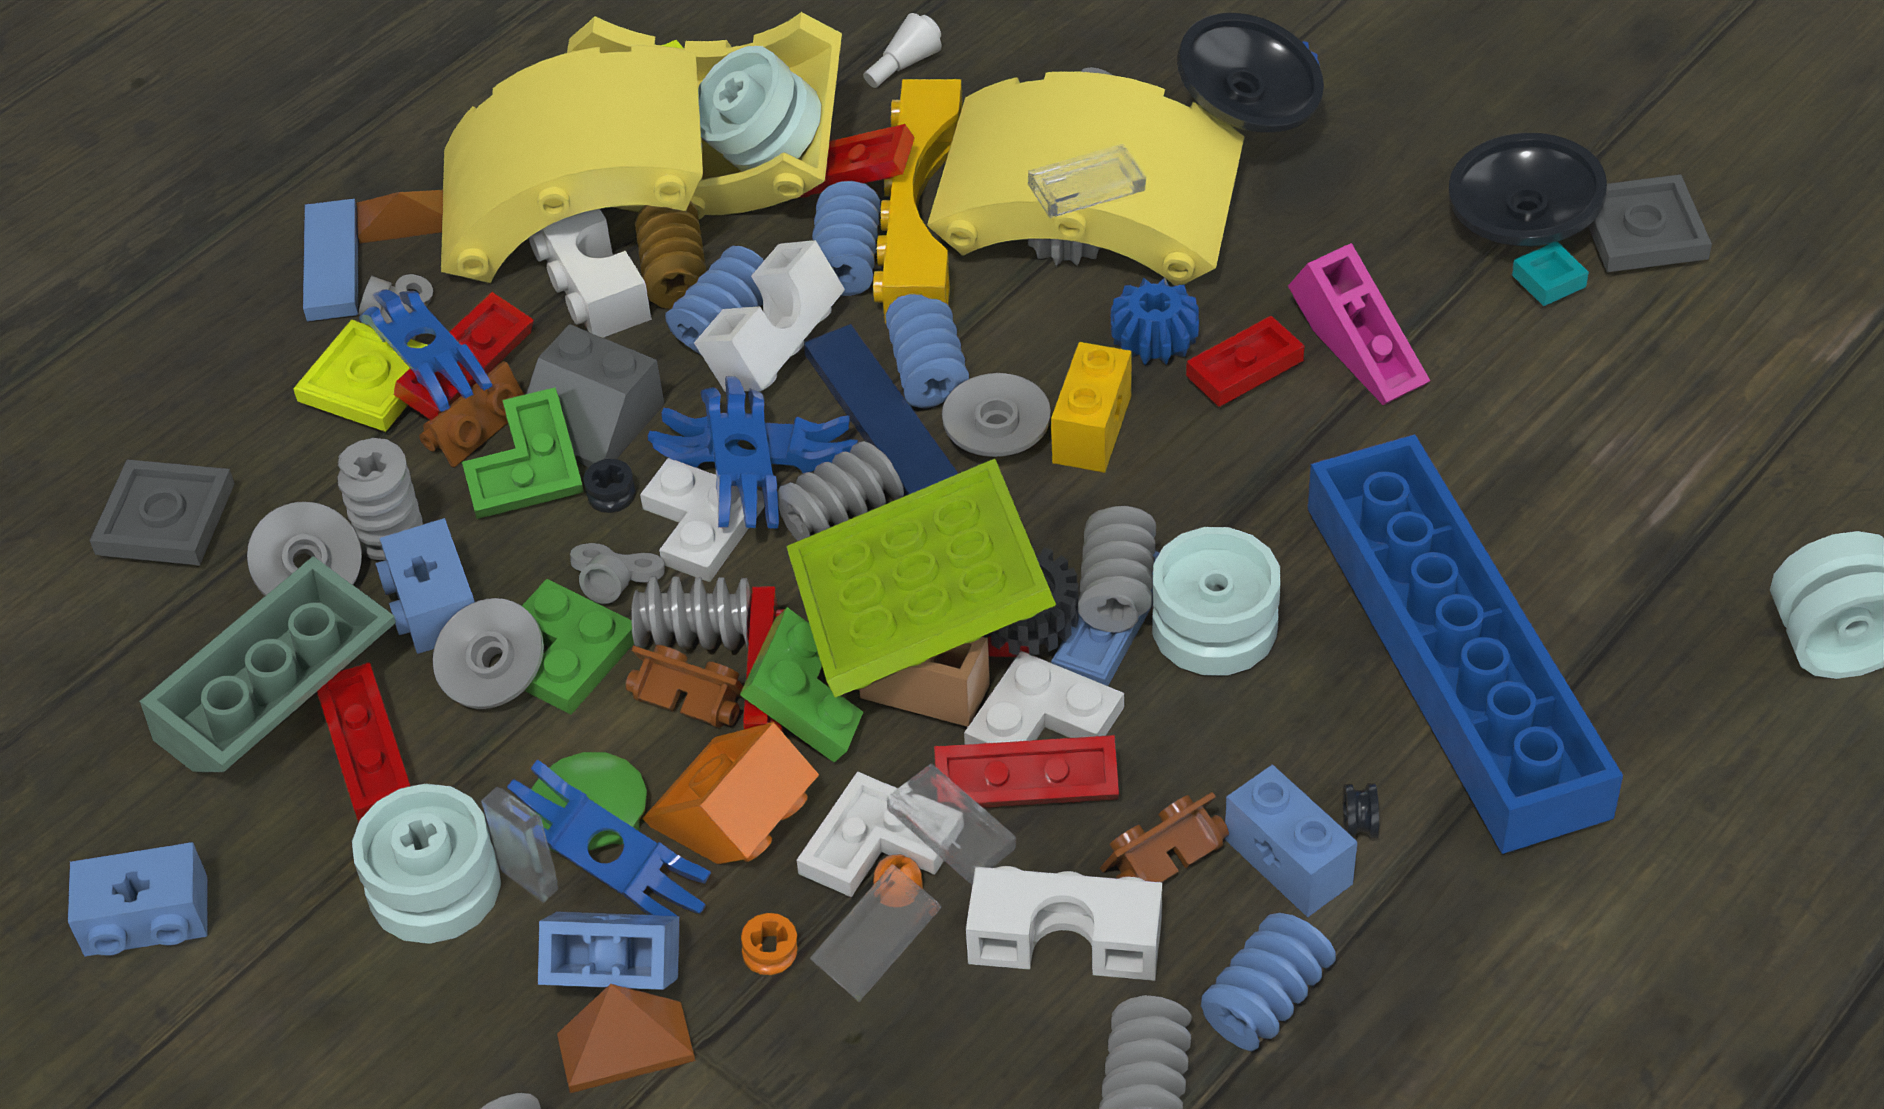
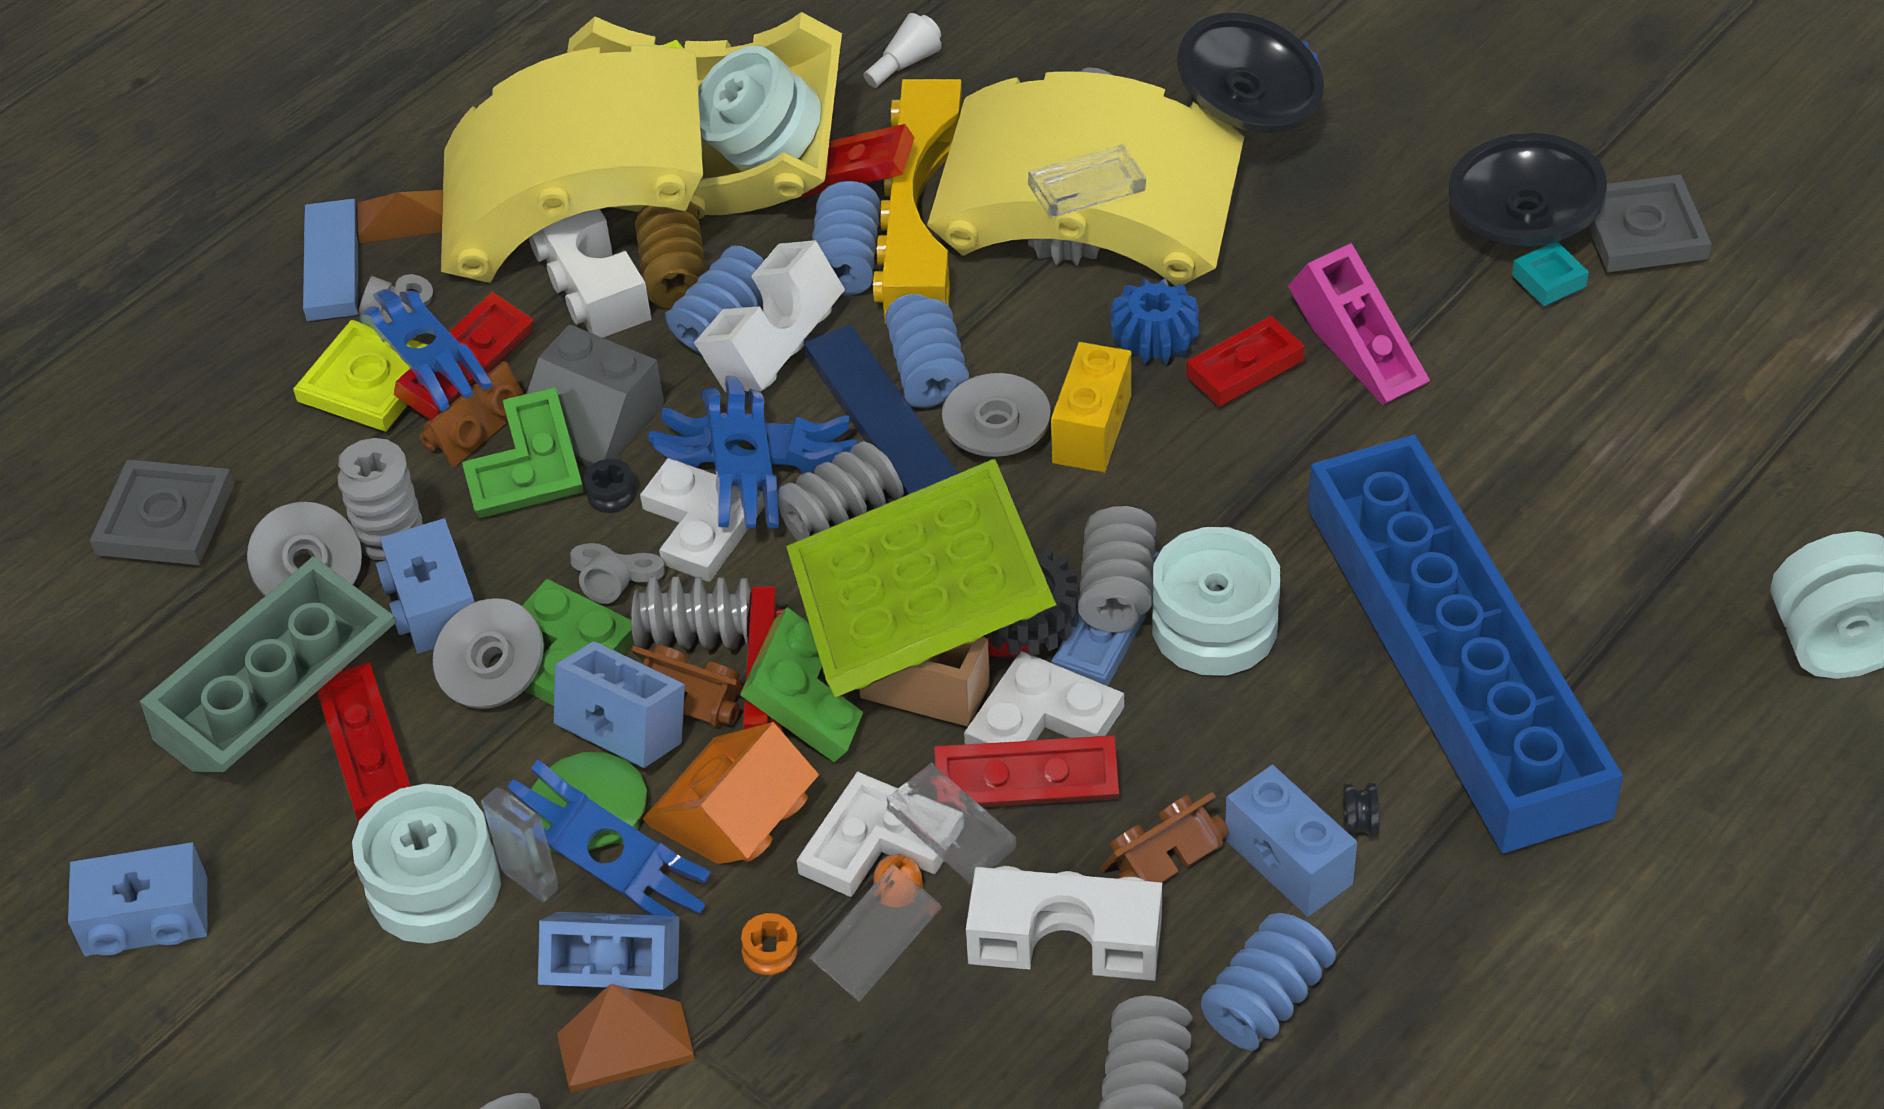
none -> medium blue brick [554,641,685,768]

